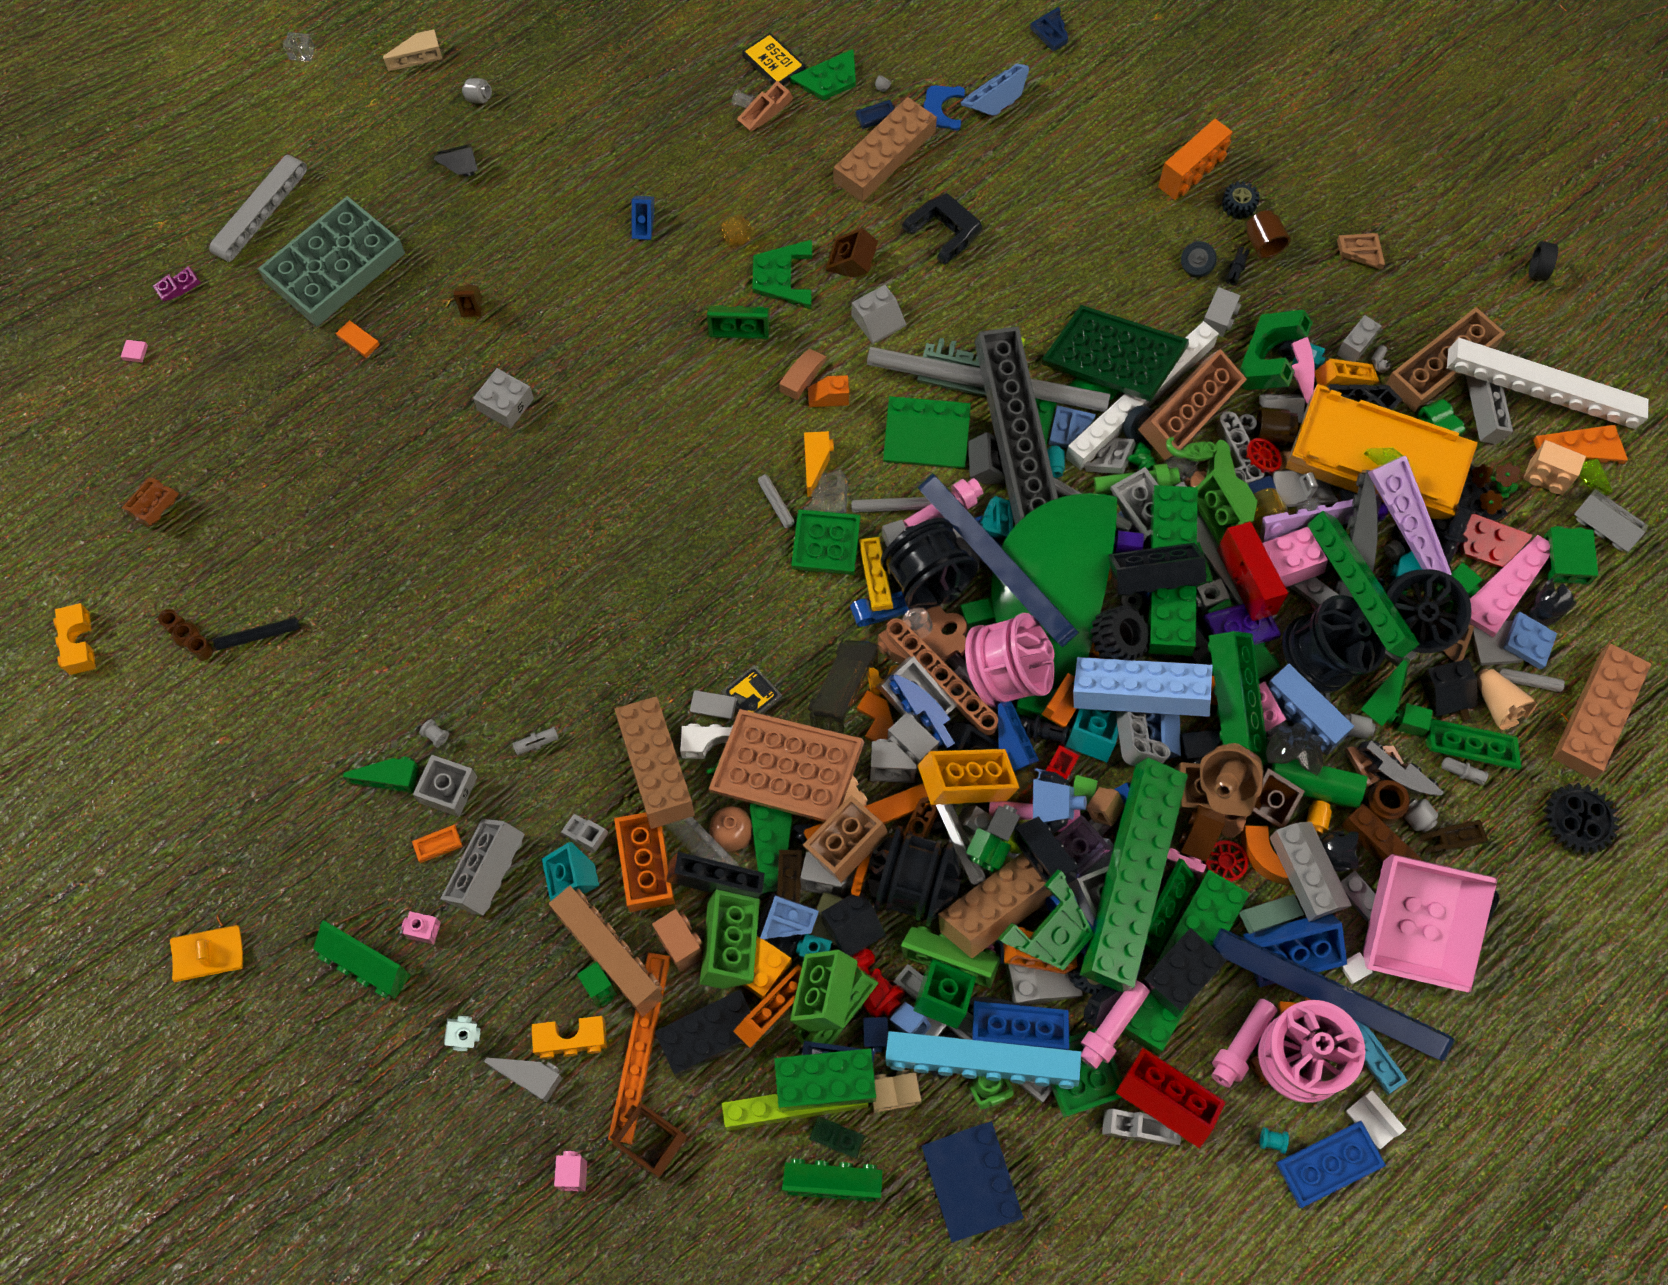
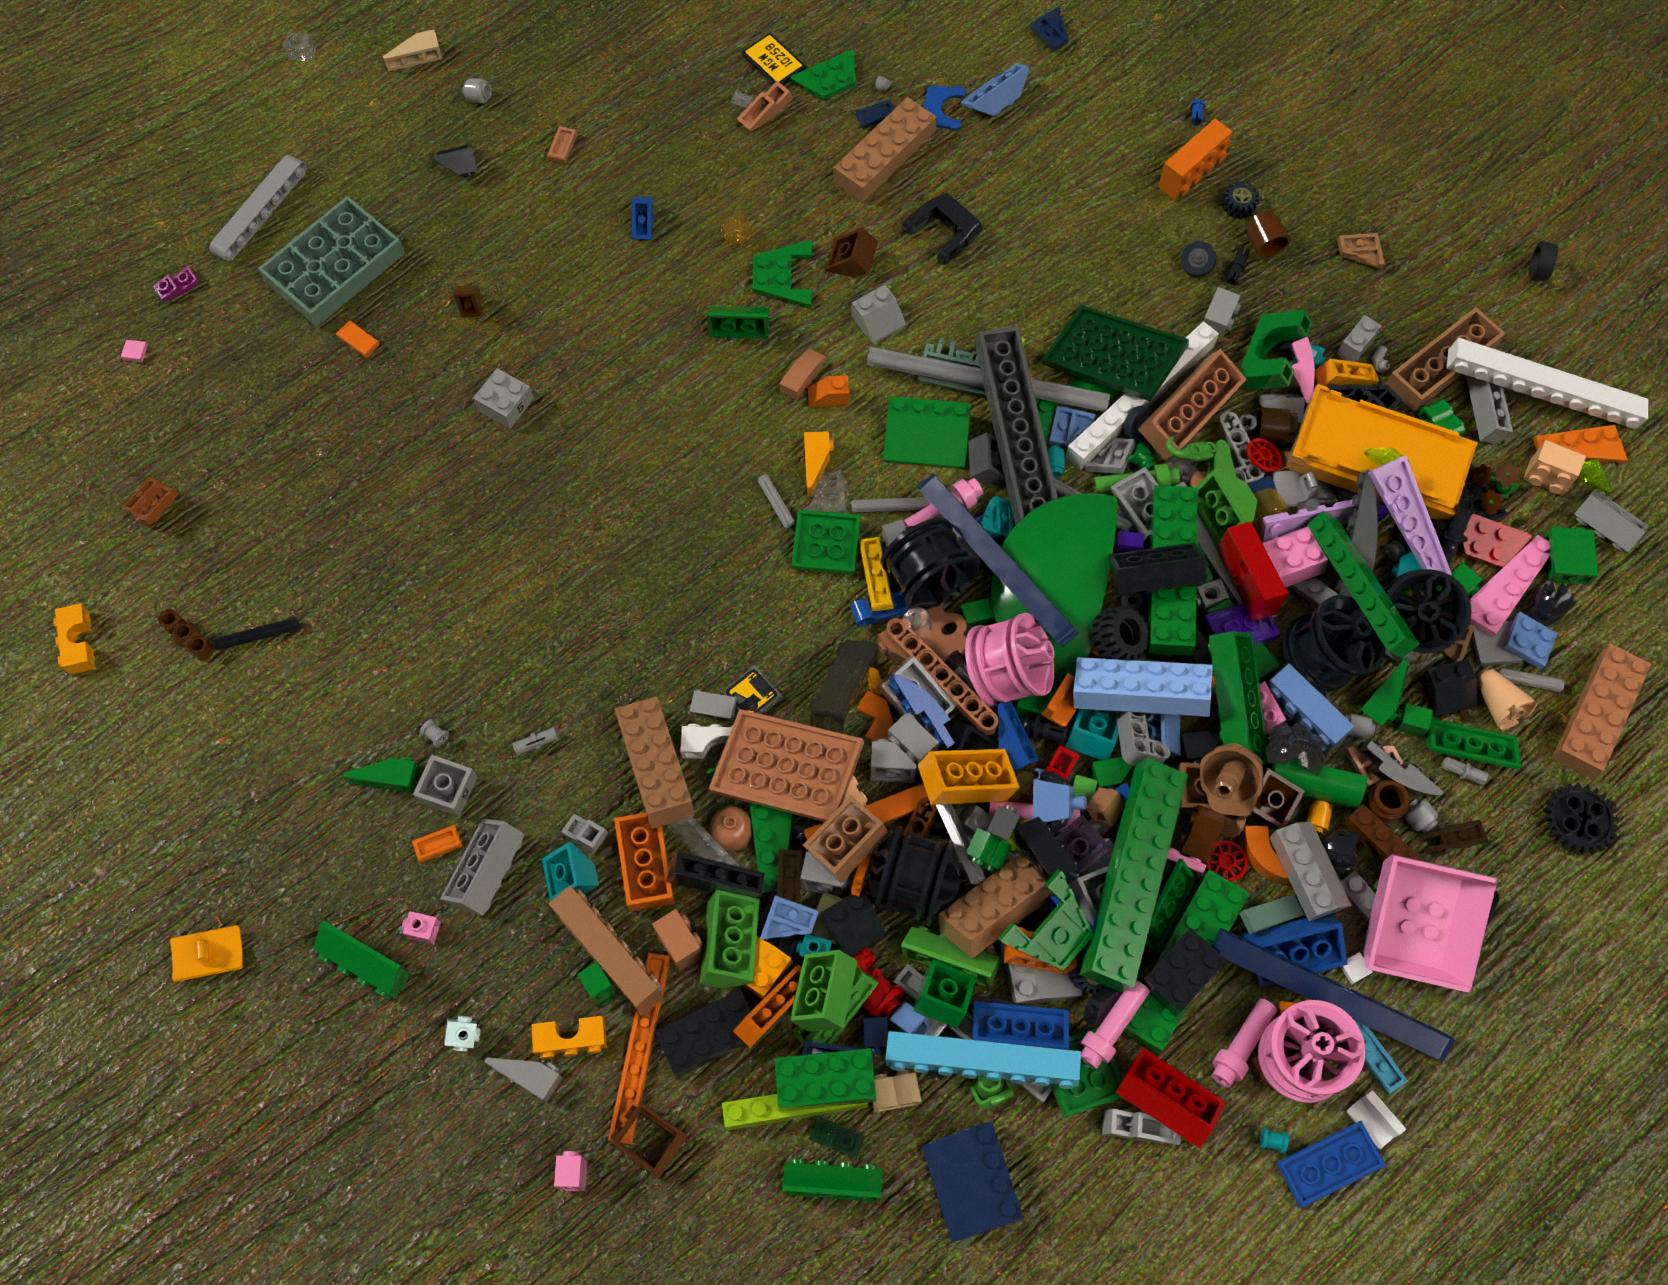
none -> nougat tile [547,126,578,164]
none -> green slope [1090,757,1133,791]
none -> blue pin [1190,99,1206,125]

